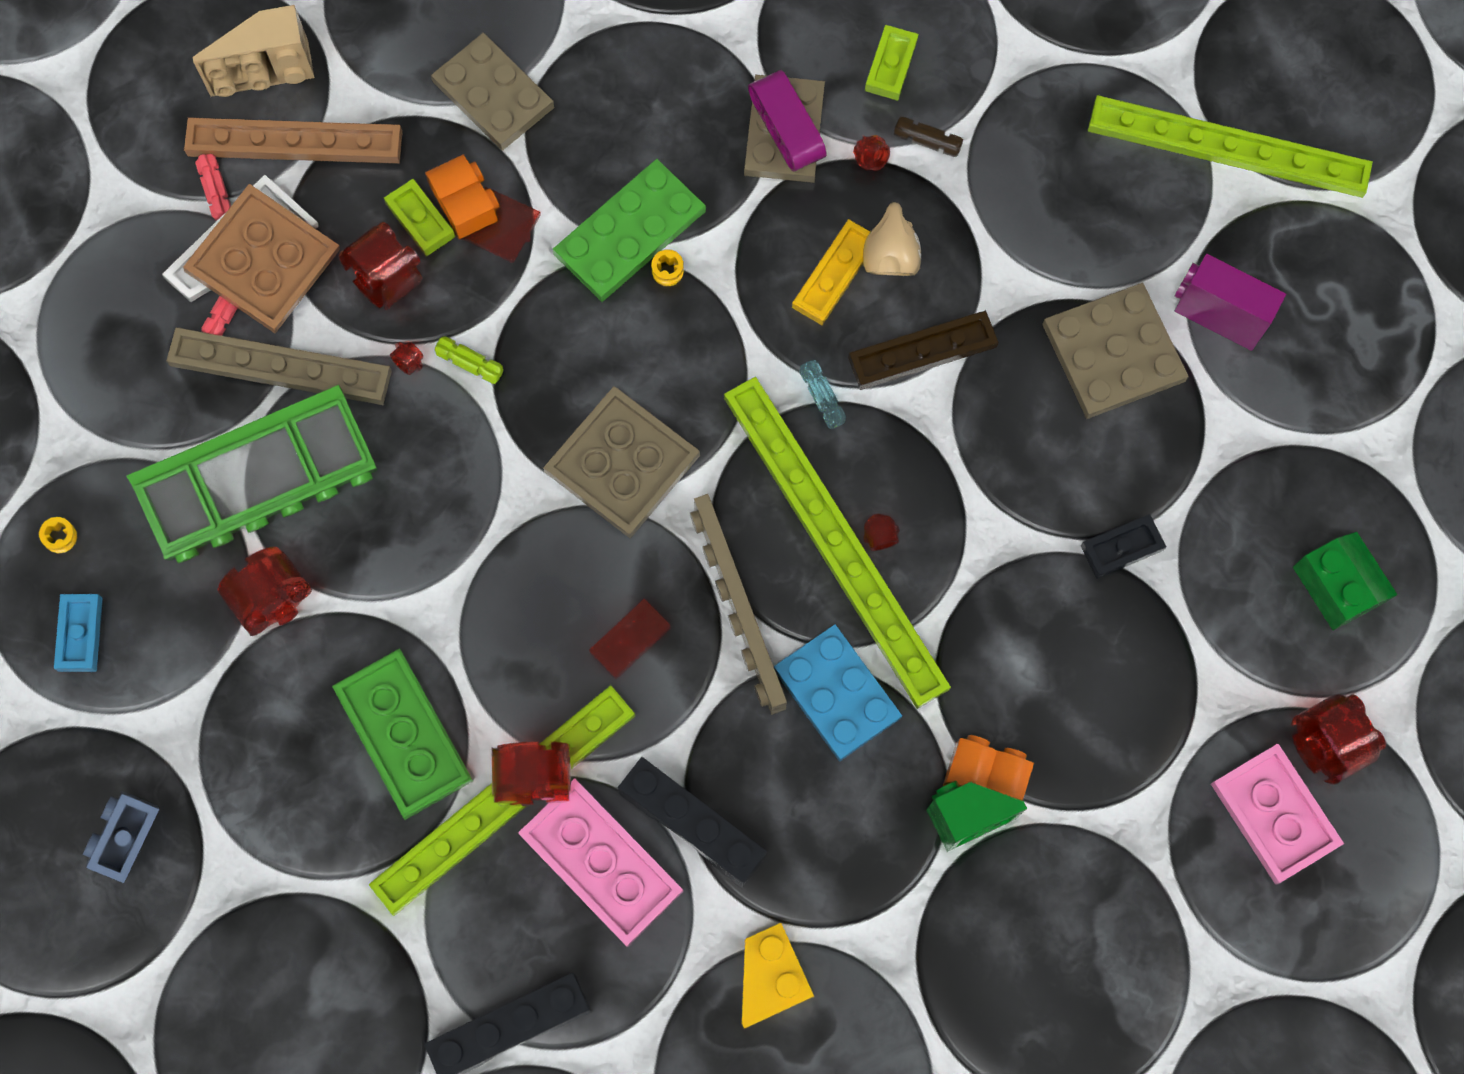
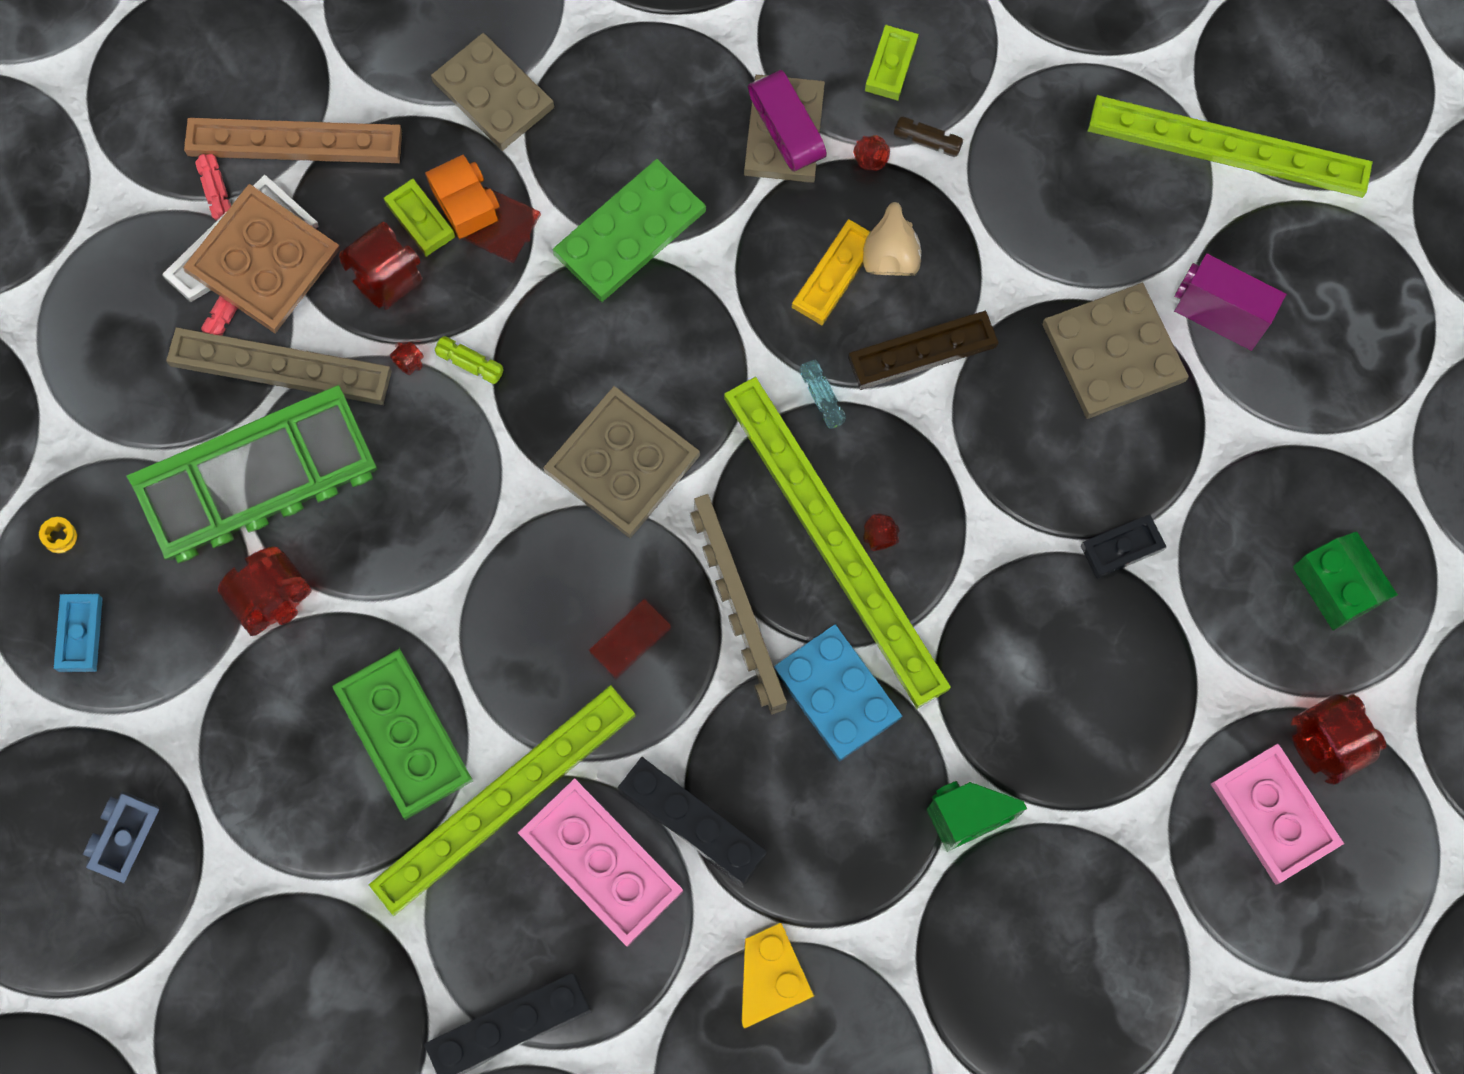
tan slope [193,5,314,97] -> none
clear red brick [491,742,572,806] -> none
yellow bush [651,250,684,286] -> none
orange brick [943,735,1034,801] -> none

